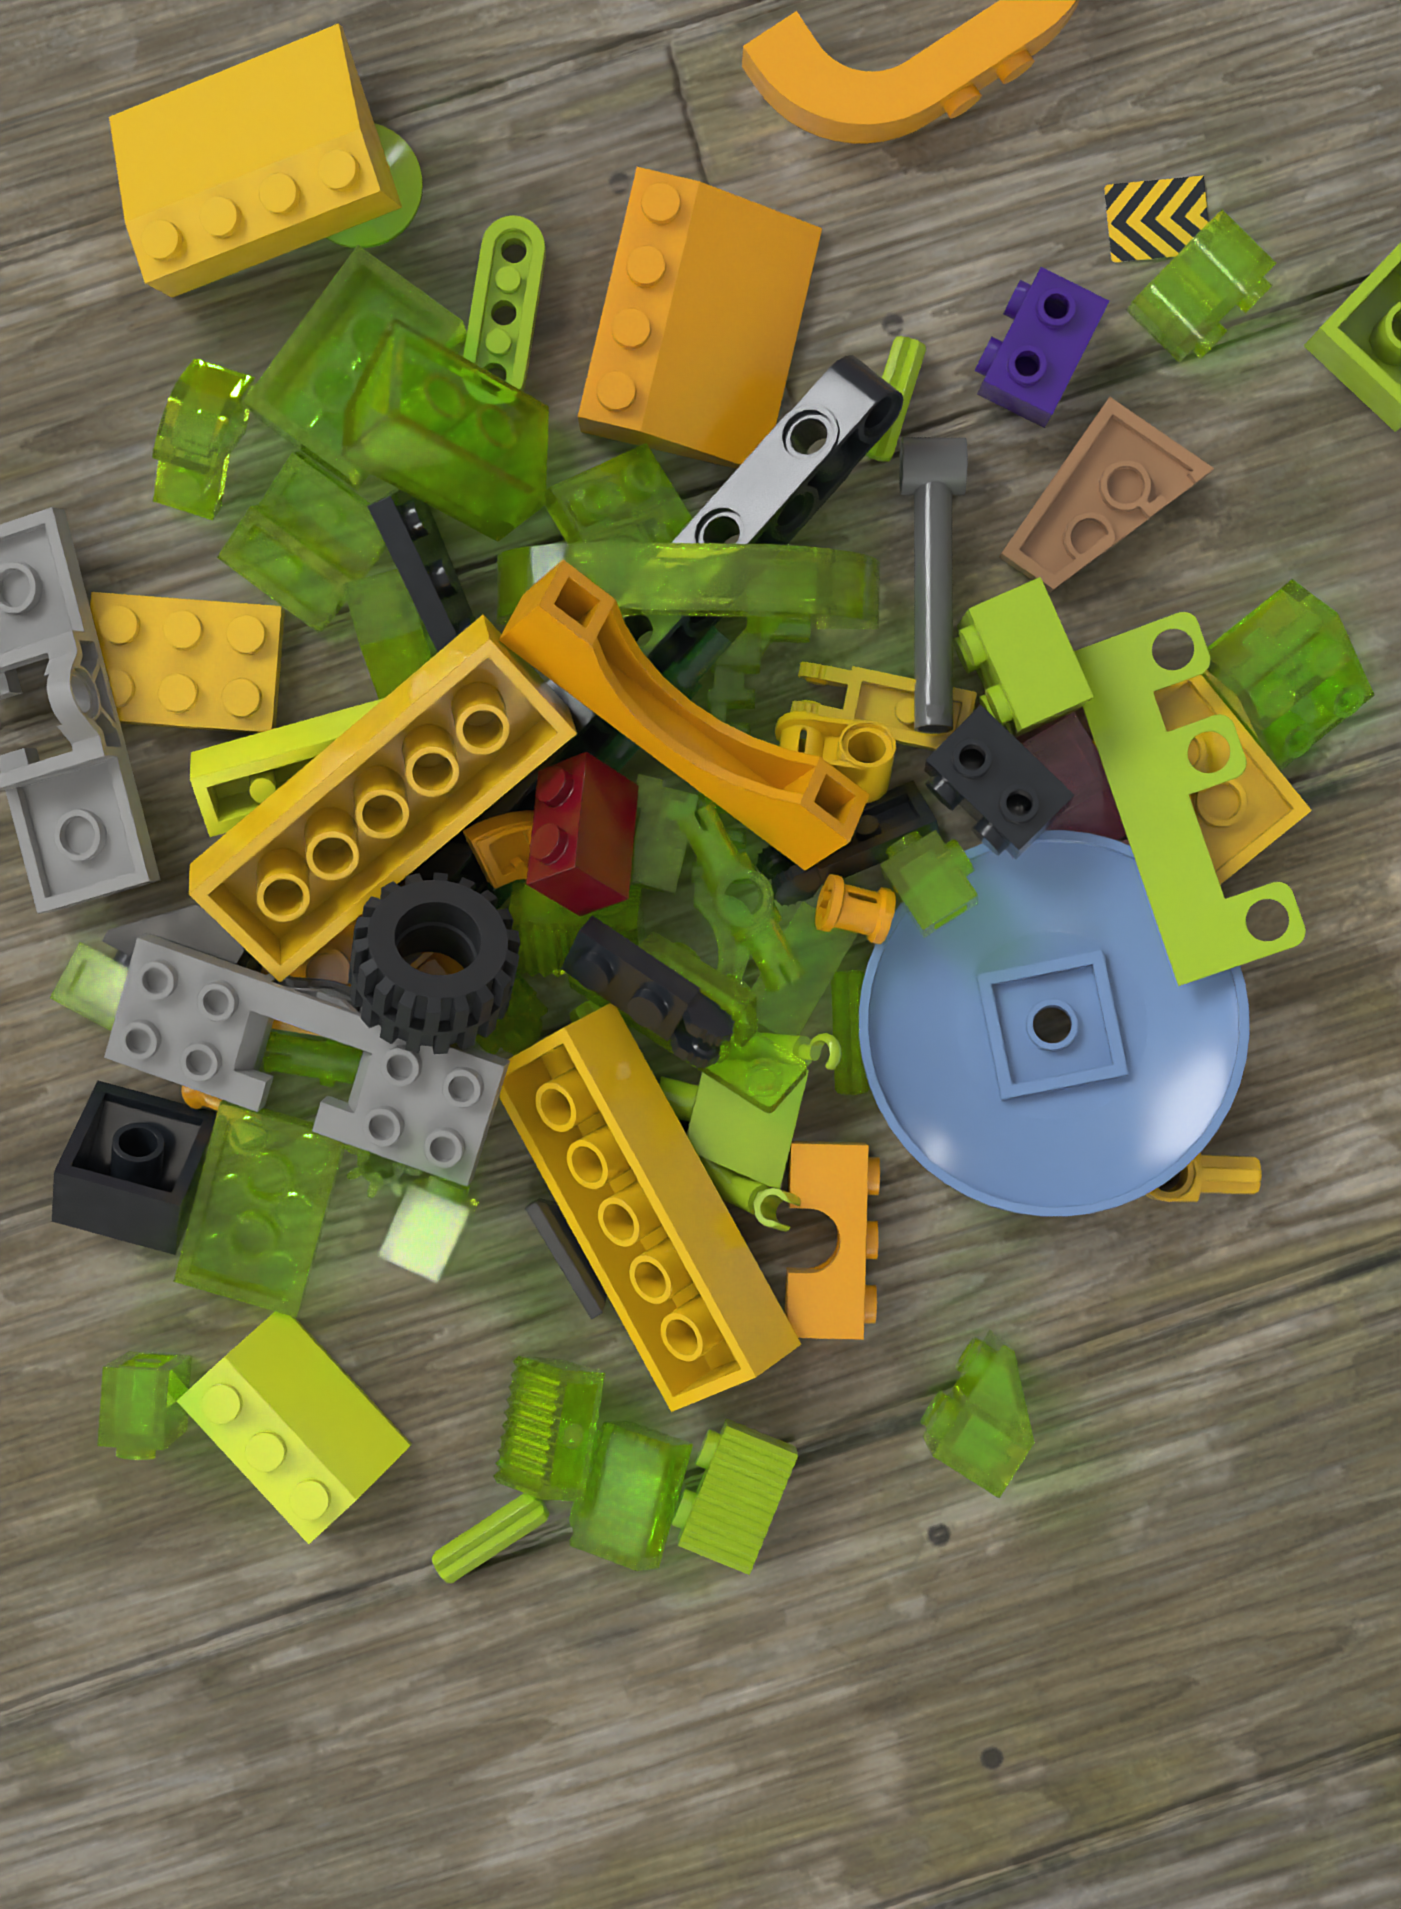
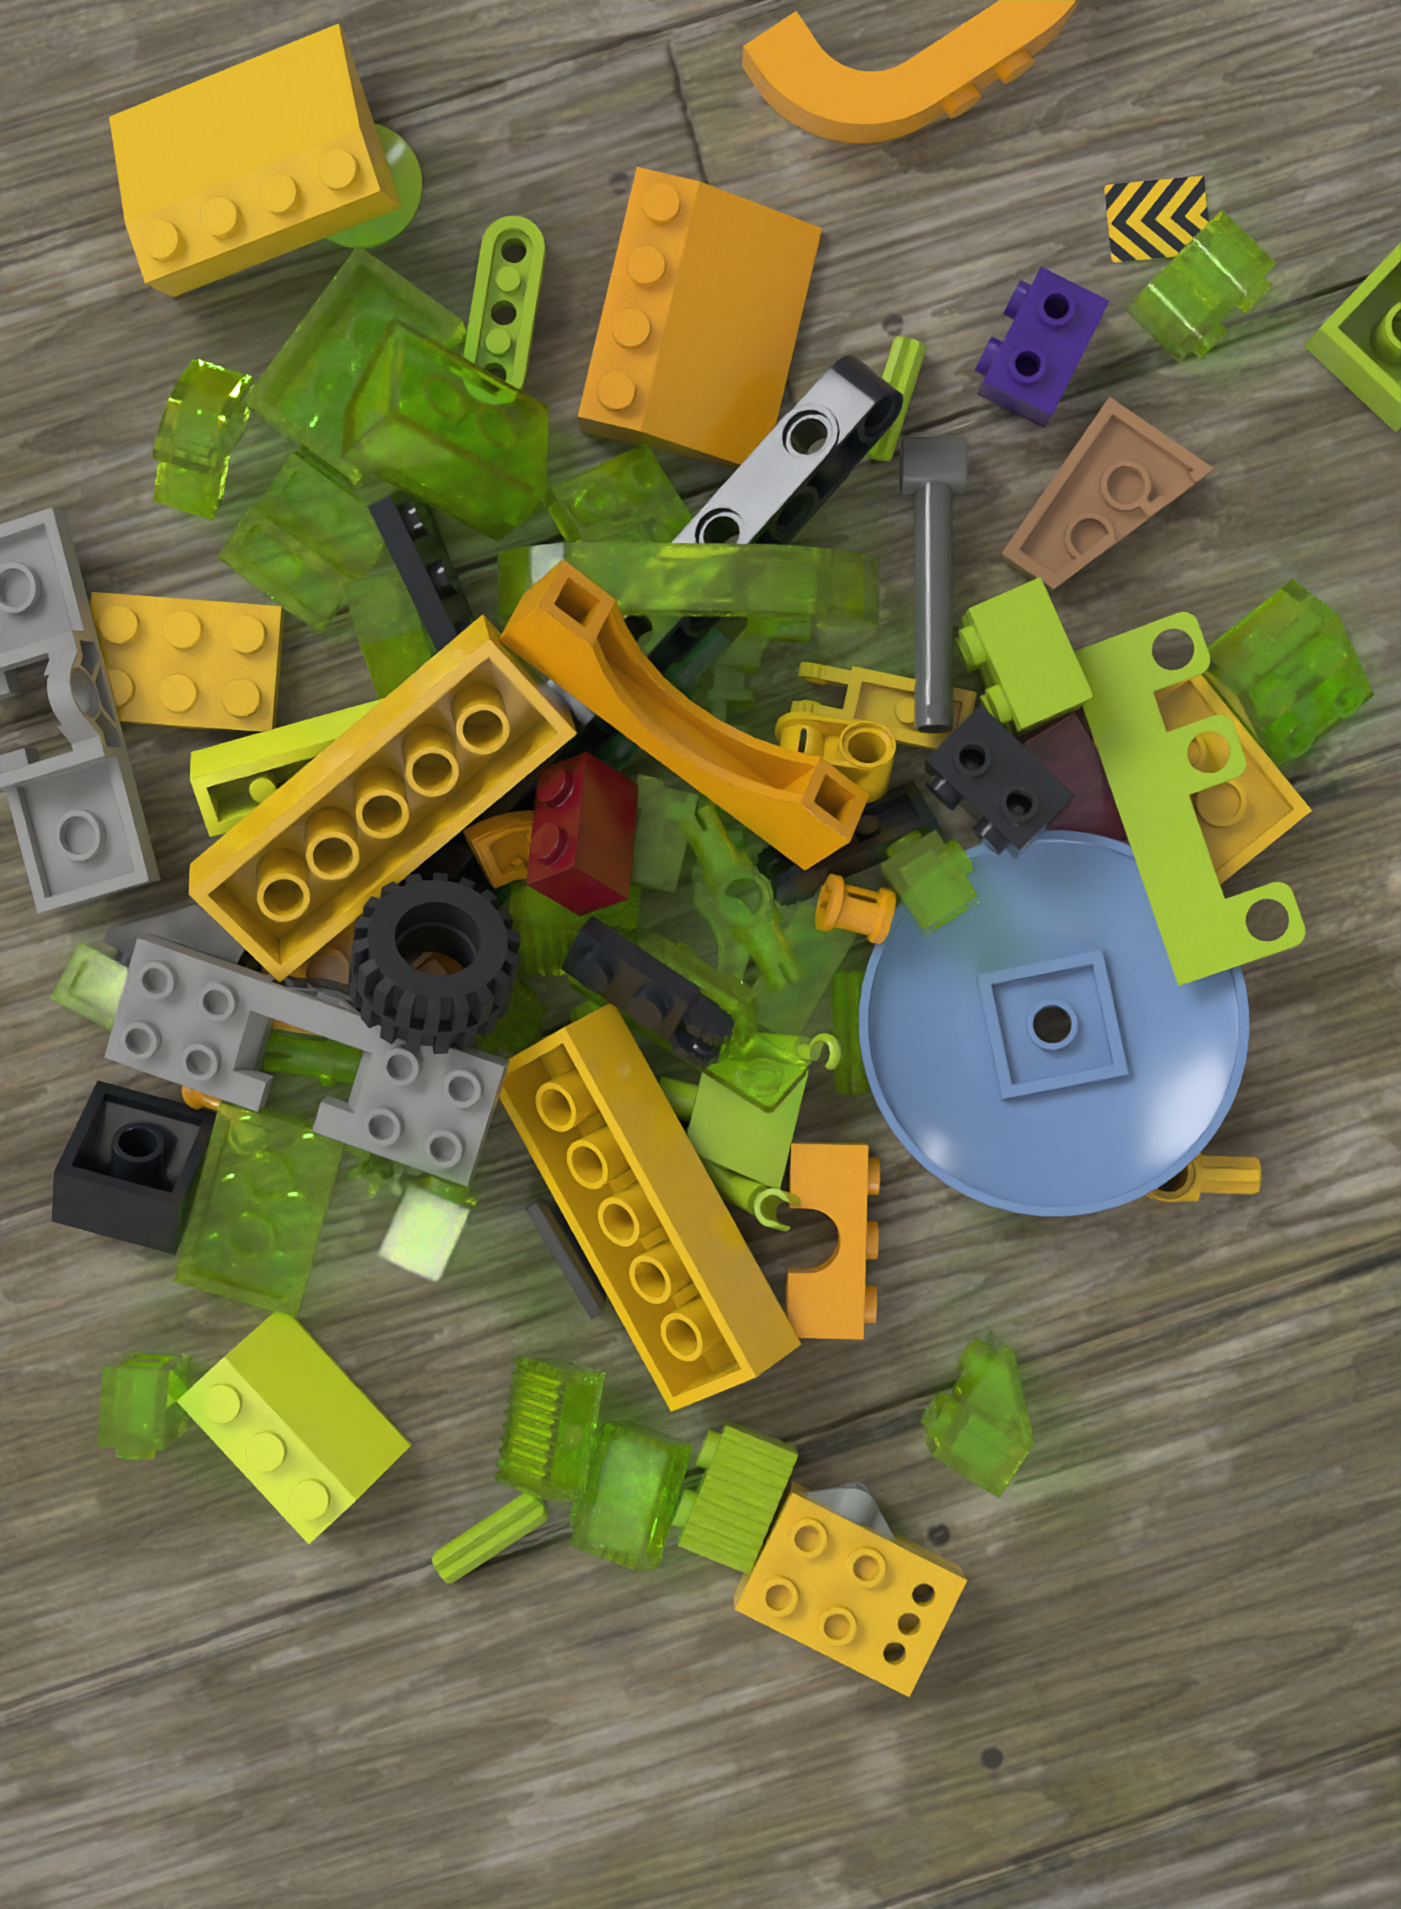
none -> yellow piece [734,1480,967,1697]

